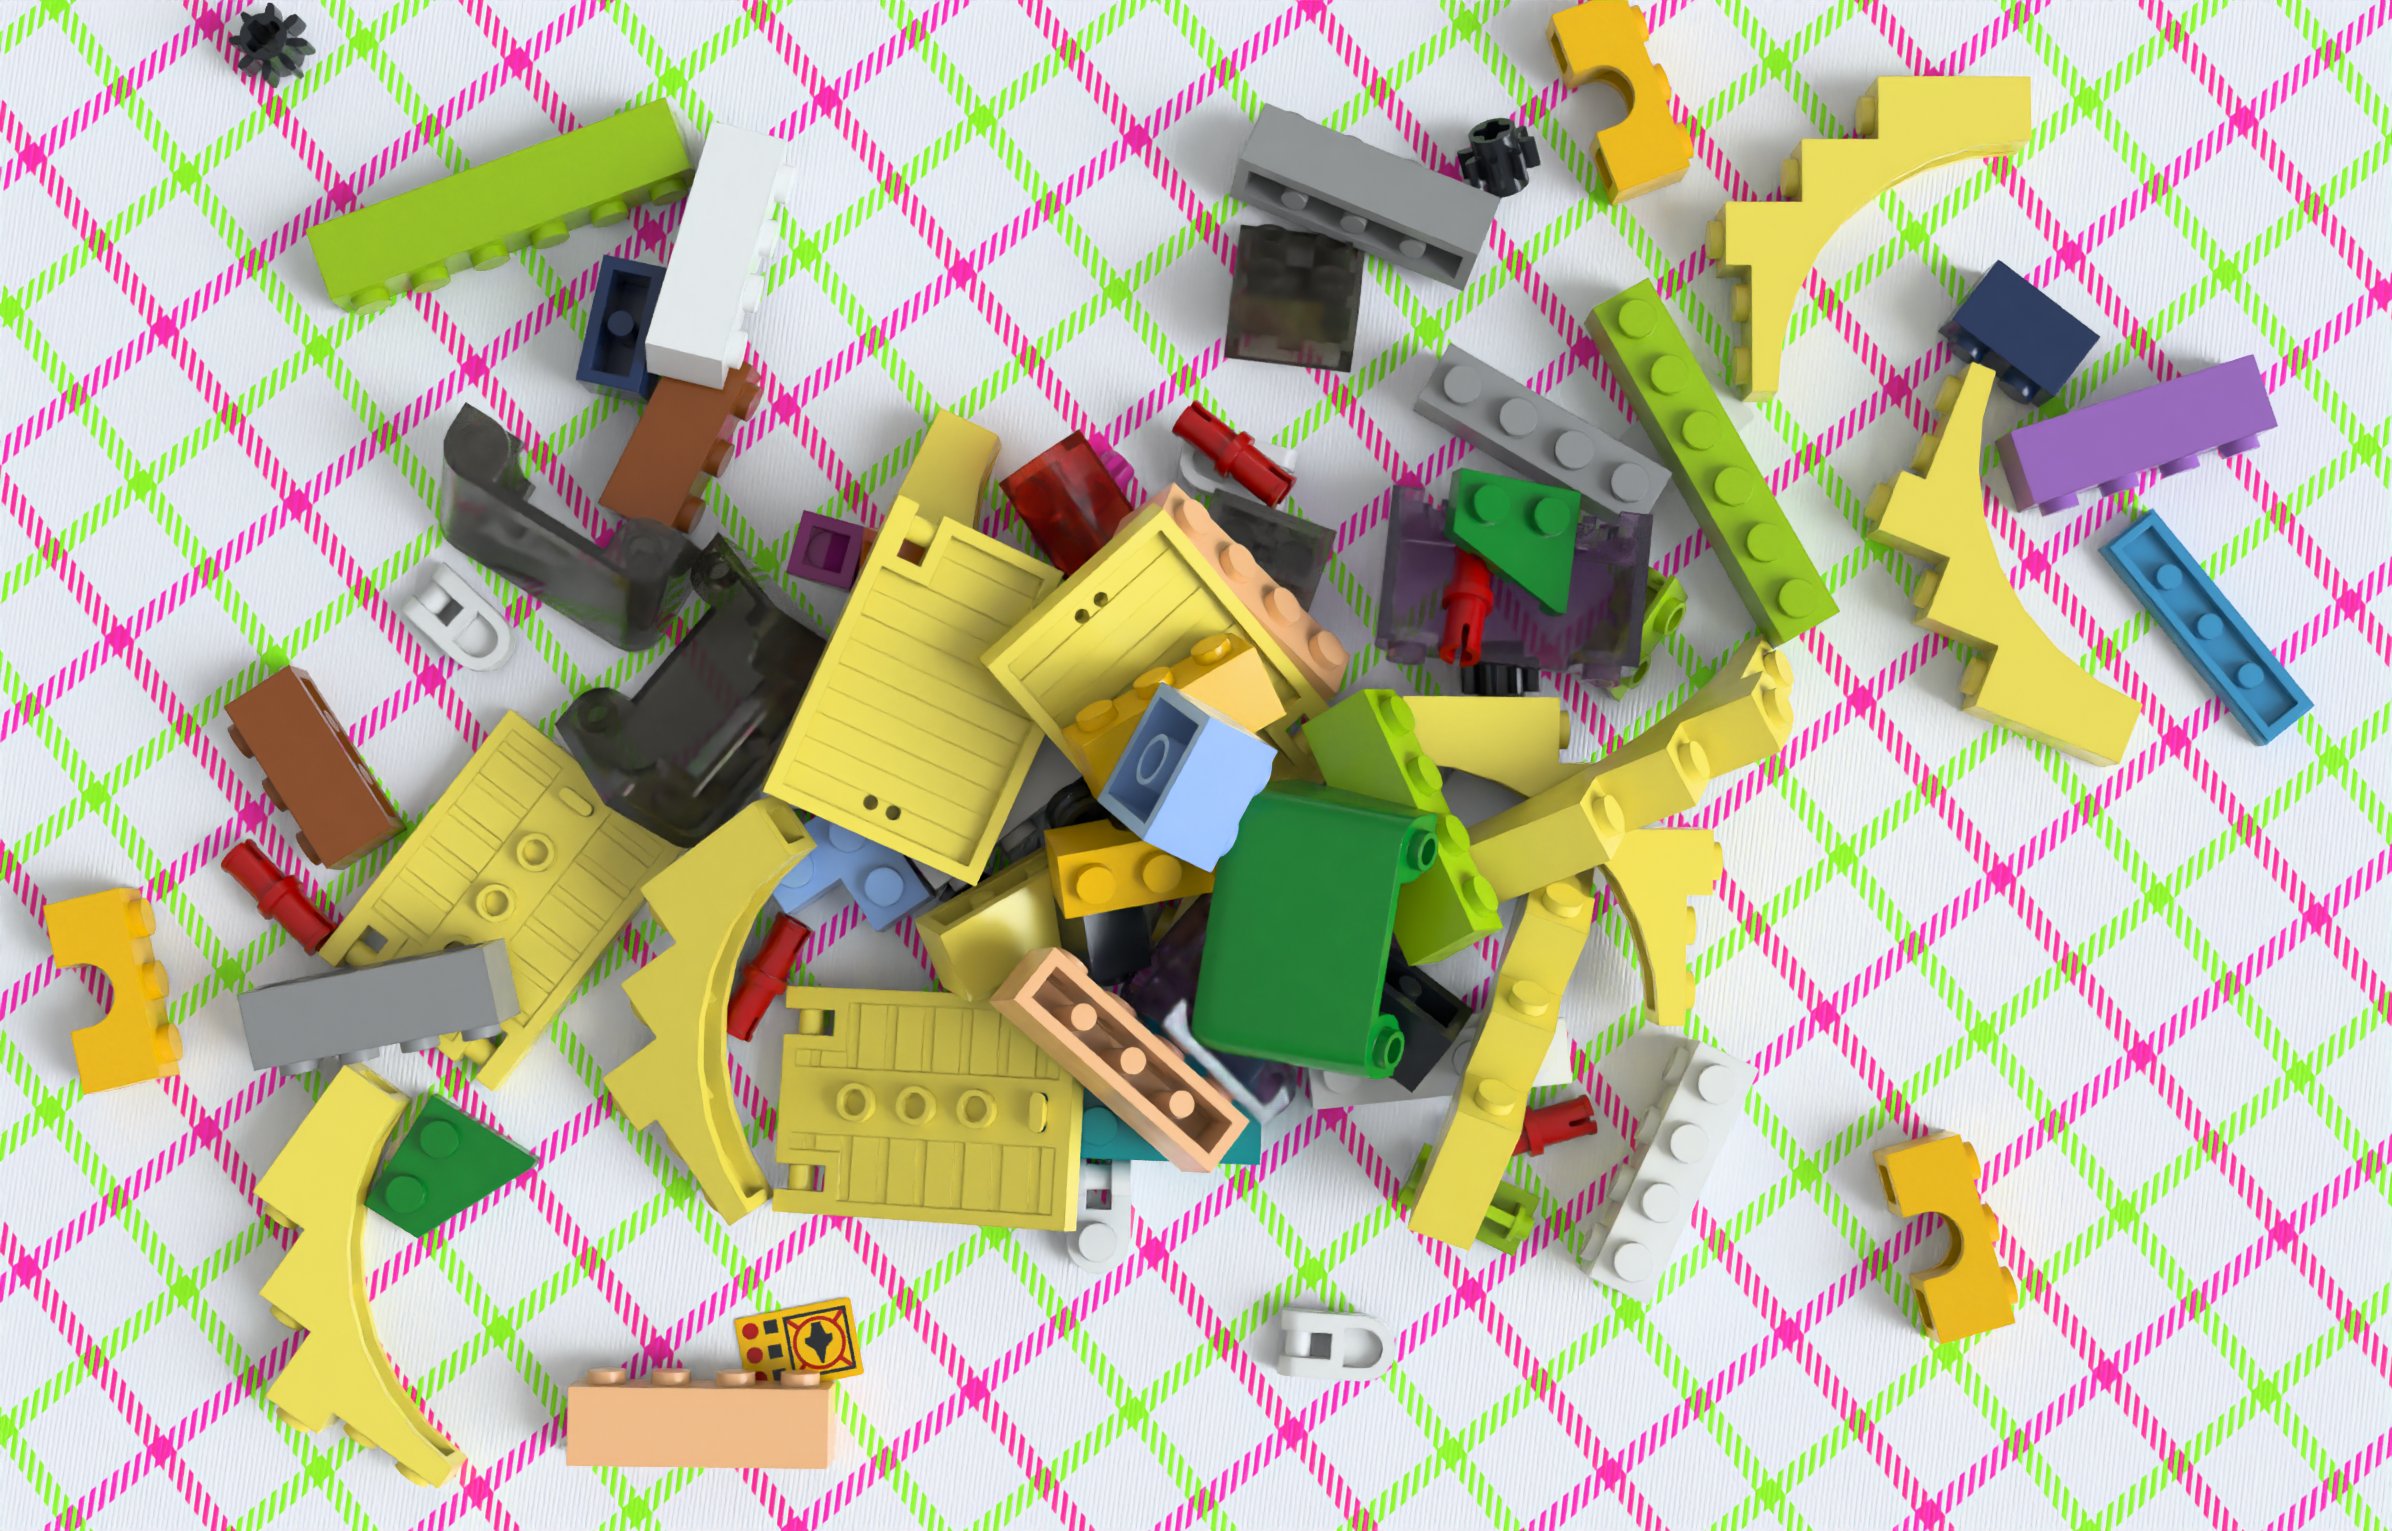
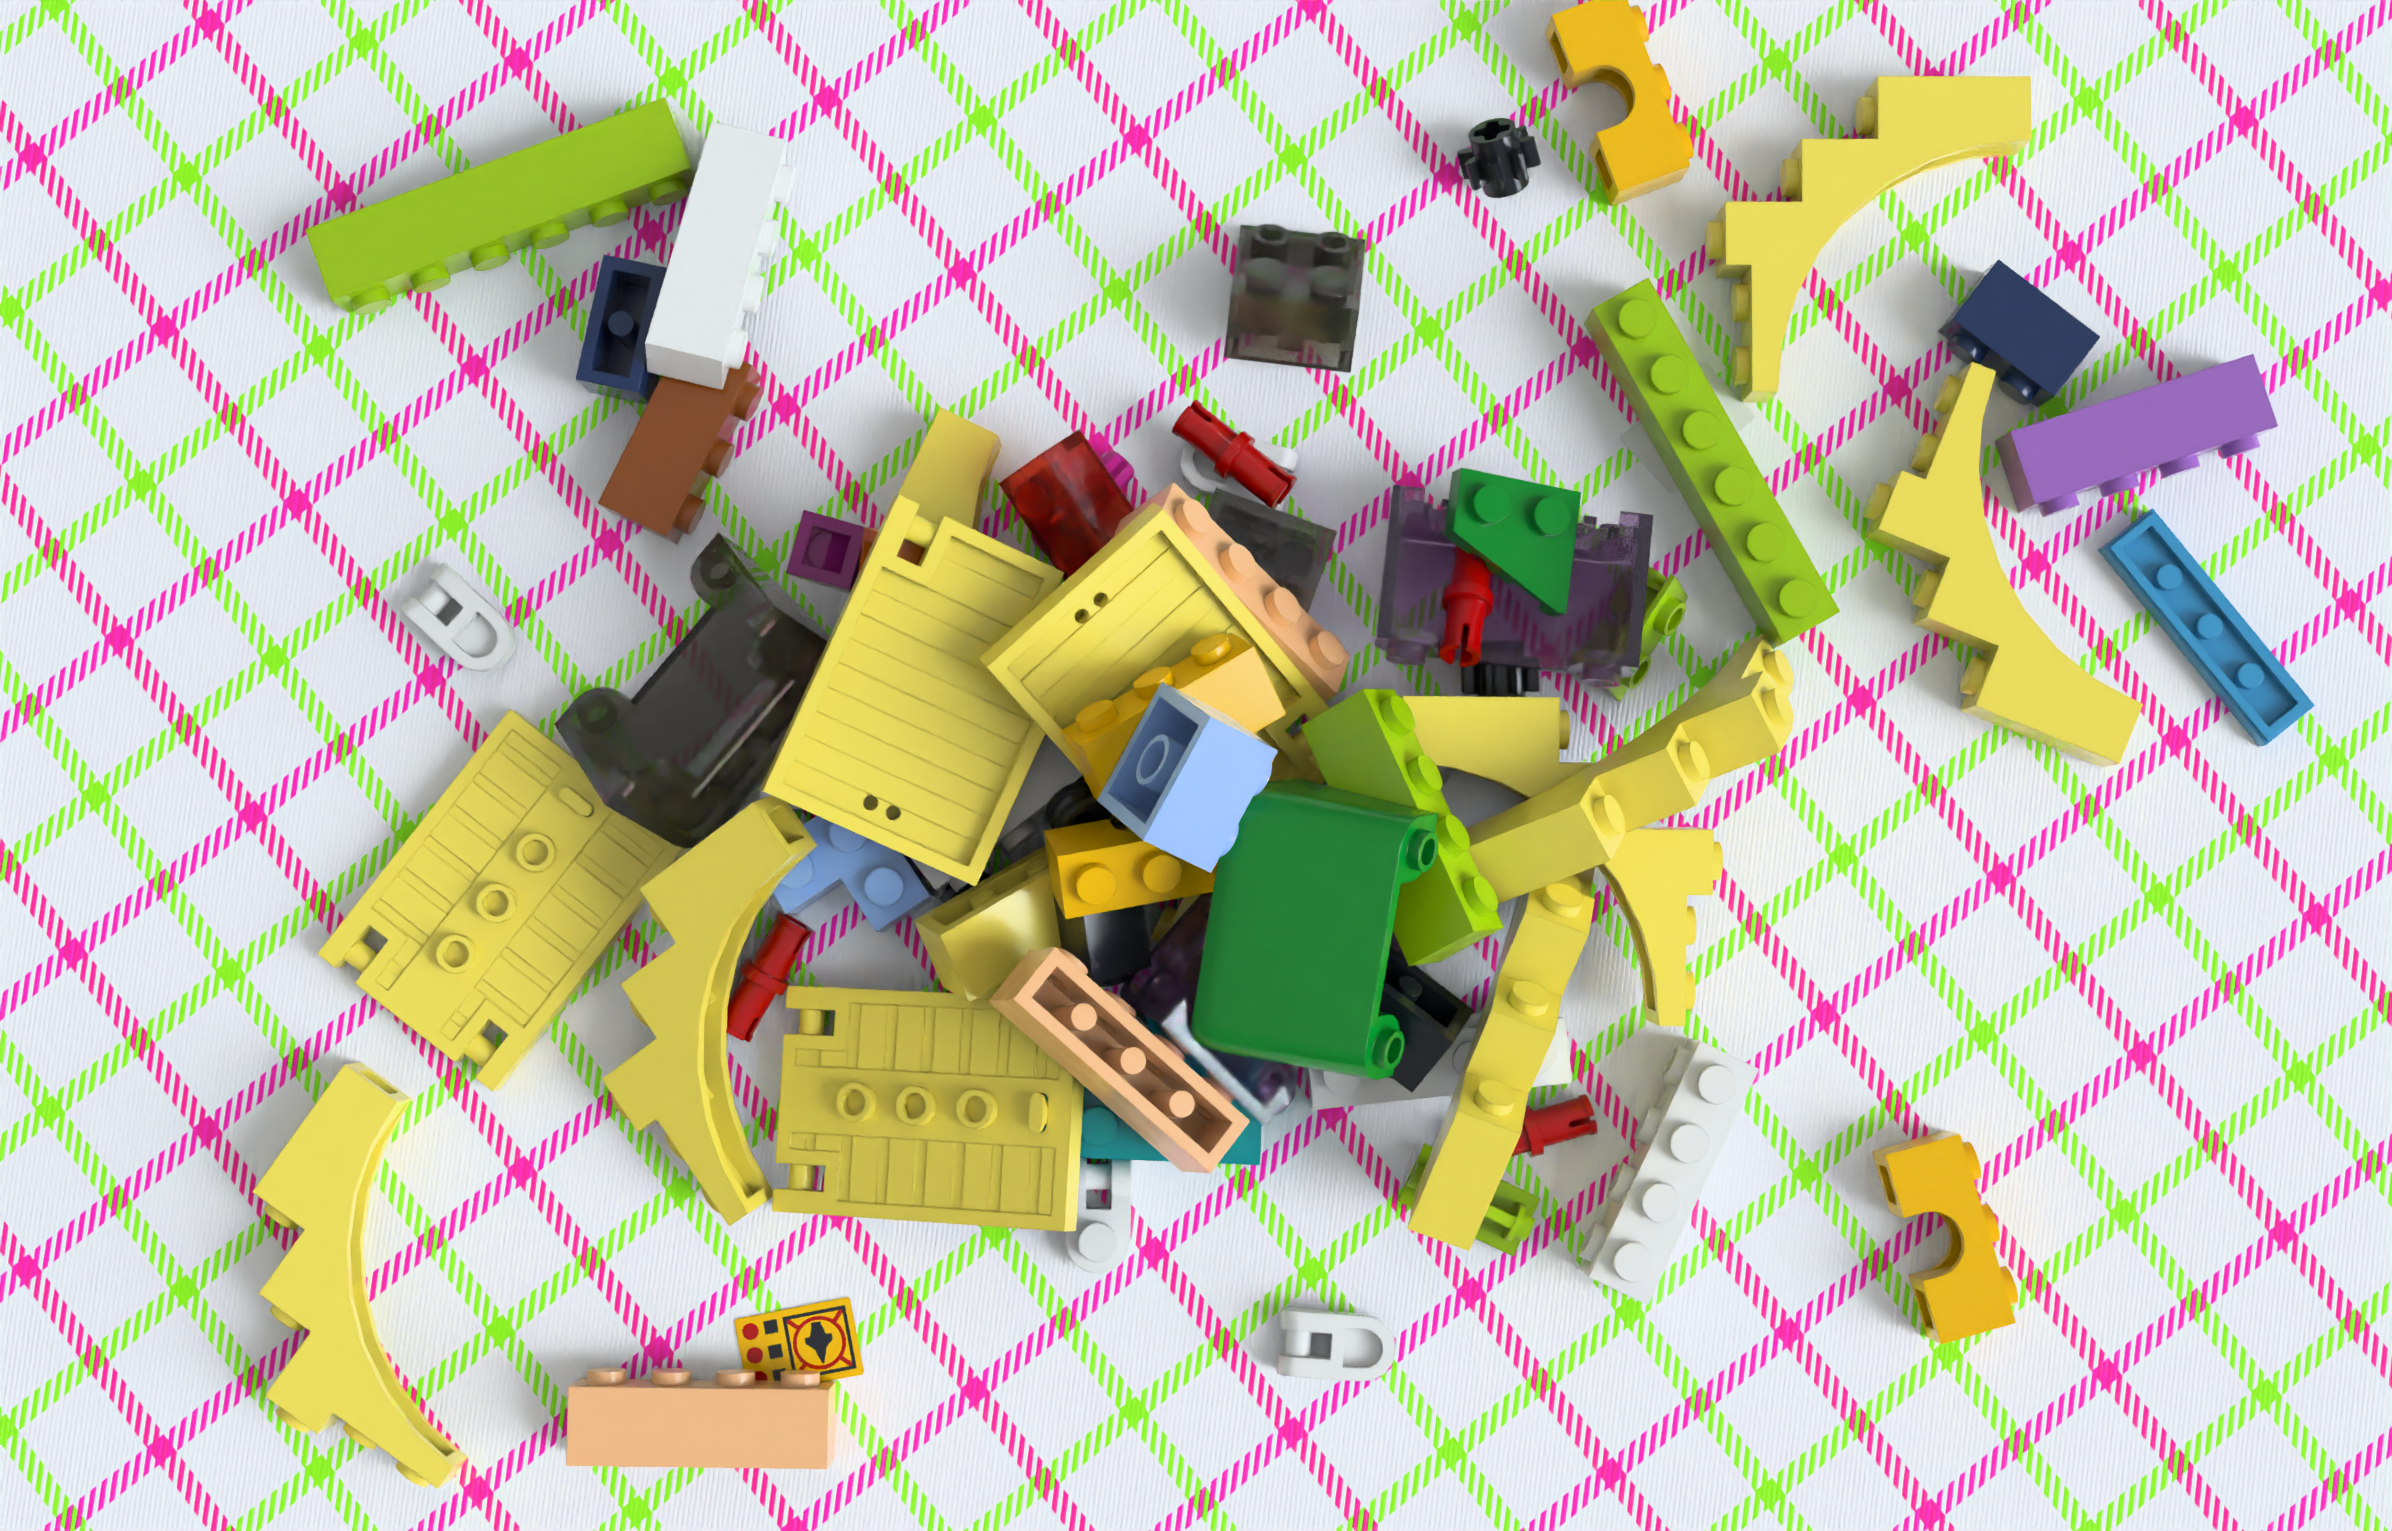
yellow arch [43,888,183,1095] -> none
red pin [220,839,339,956] -> none
dark orange brick [224,665,407,870] -> none
black gear [229,3,316,88] -> none
light grey brick [237,938,521,1077] -> none
green wing [363,1094,541,1238] -> none
clear smoke windscreen [439,402,713,653] -> none
light grey brick [1229,103,1501,291] -> none
light grey brick [1413,343,1673,538] -> none

